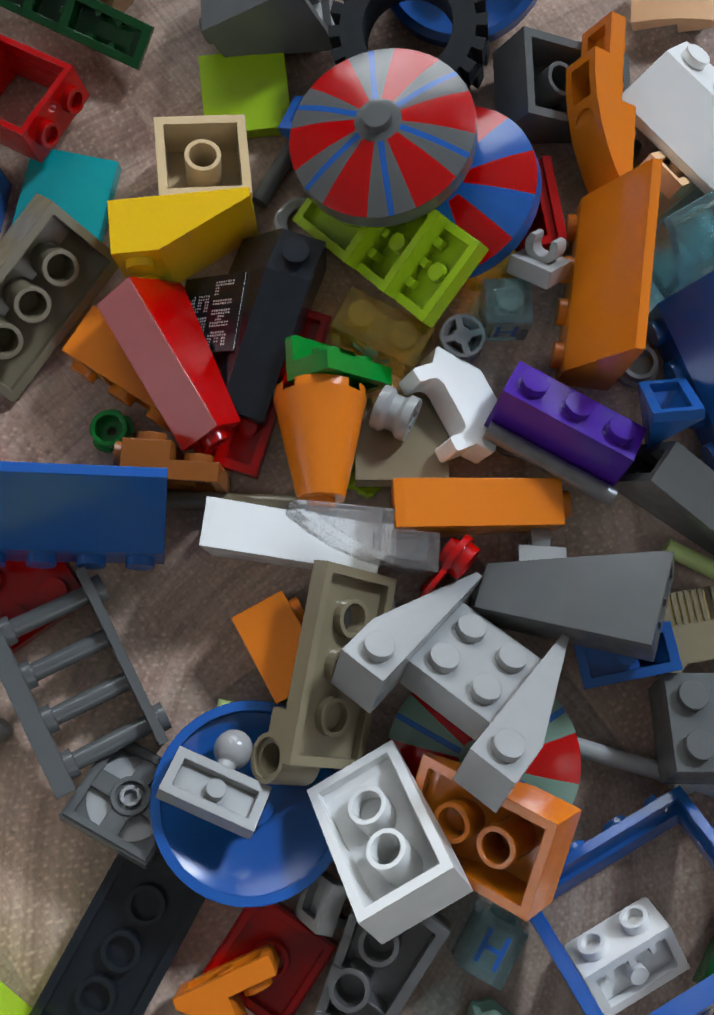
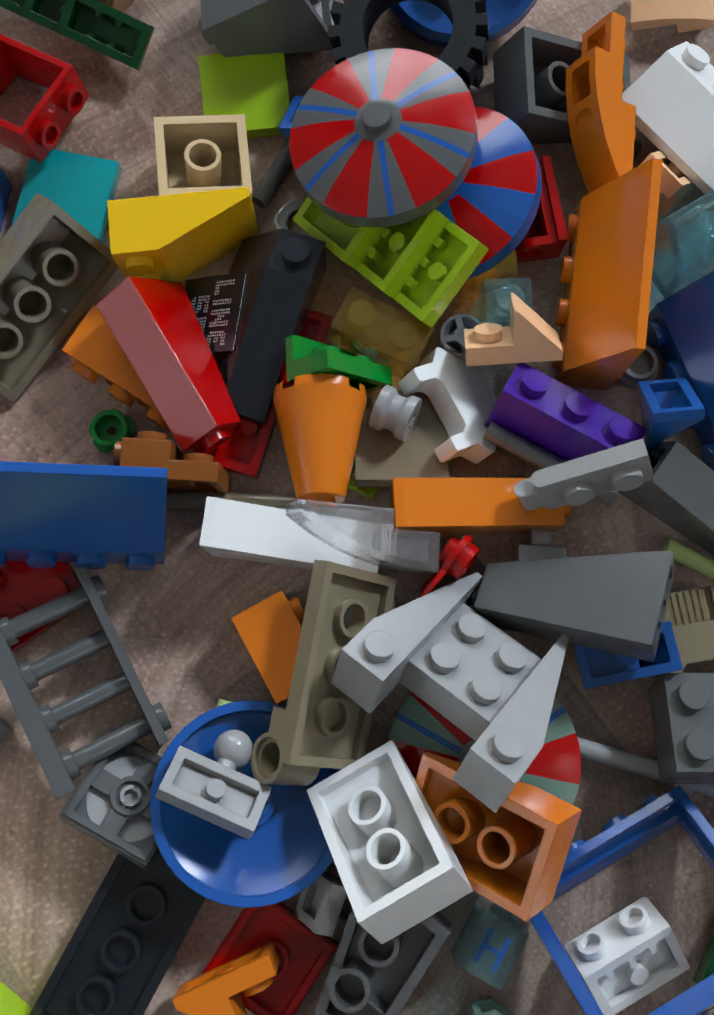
light grey tile [506,229,572,290] -> none
none -> light nougat slope [463,292,563,366]
none -> light grey hinge [514,438,655,510]

